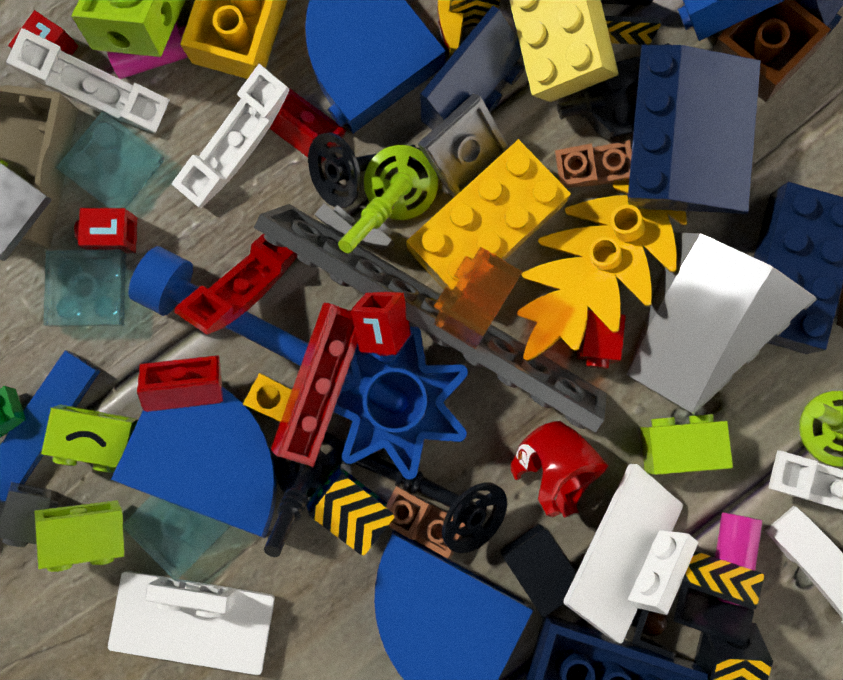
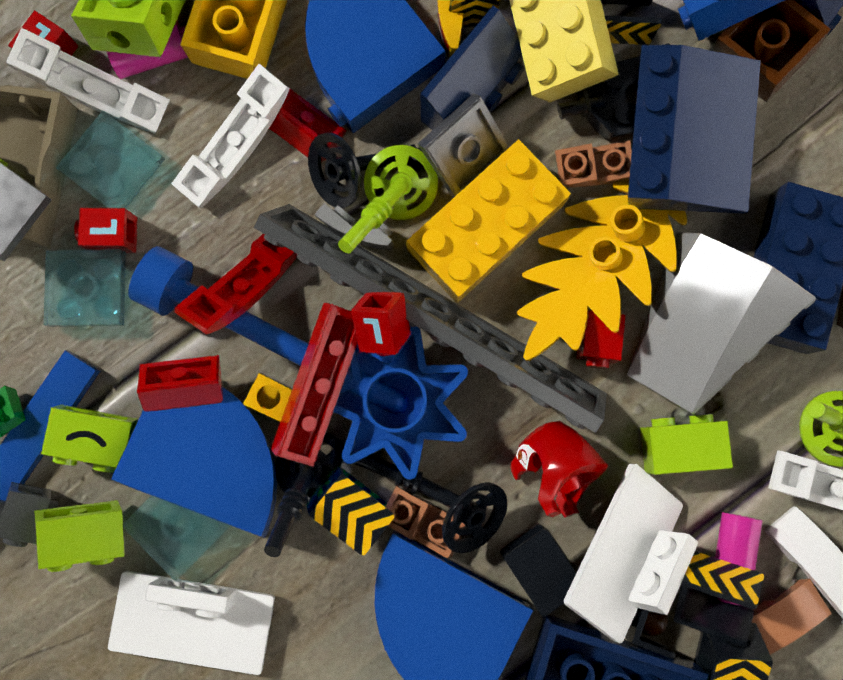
clear orange brick [434,247,523,349] -> none
none -> nougat slope [752,579,832,655]

